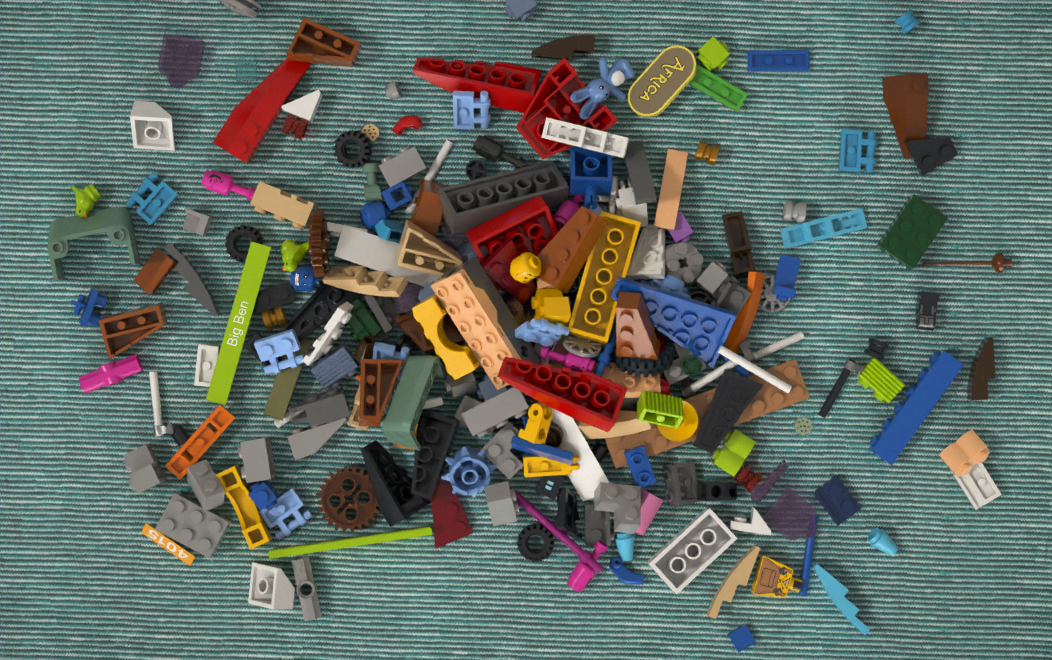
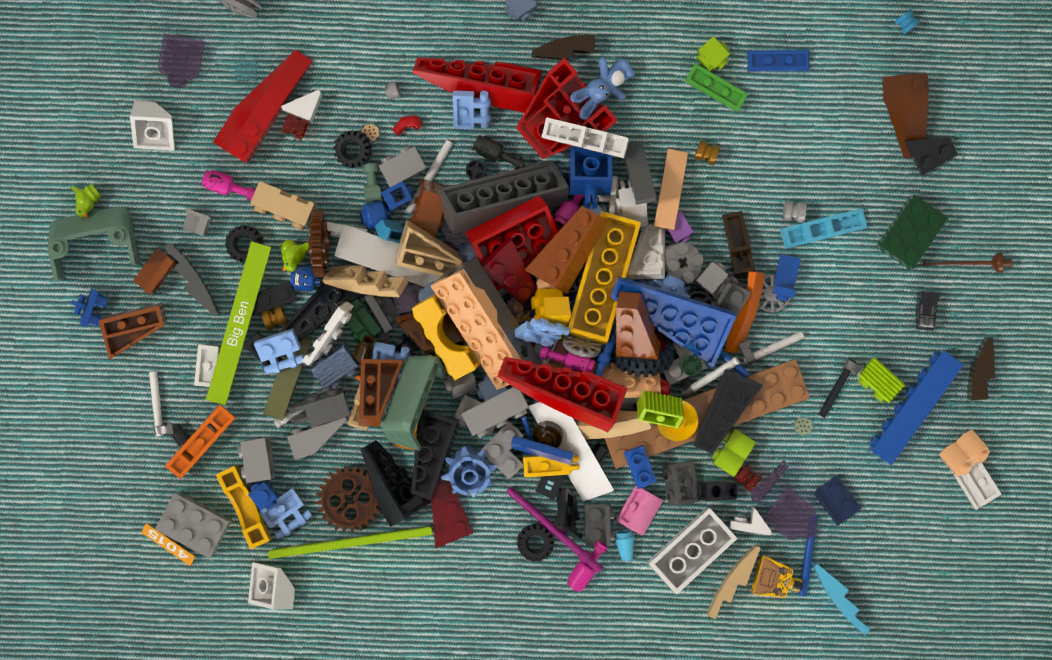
dark pink piece [78,354,143,393] -> none
light grey brick [123,444,167,493] -> none
dark azure plate [126,172,179,225] -> none
light grey brick [187,459,225,512] -> none
dark orange wedge [287,17,361,67] -> none
light grey piece [291,556,322,621] -> none
white tile [423,396,443,410] -> none
light grey brick [484,481,520,527] -> none
yellow head [510,252,541,283] -> none
yellow leg [518,403,553,444] -> none
light grey brick [594,482,641,534] -> none
blue arm [609,558,644,585] -> none
dark tan tile [628,45,697,117] -> none
white bar [717,345,792,393] -> none
blue tile [728,624,756,652] -> none
dark azure plate [838,129,877,173] -> none
black wheel [864,338,889,360] -> none
medium azure cone [867,527,899,556] -> none

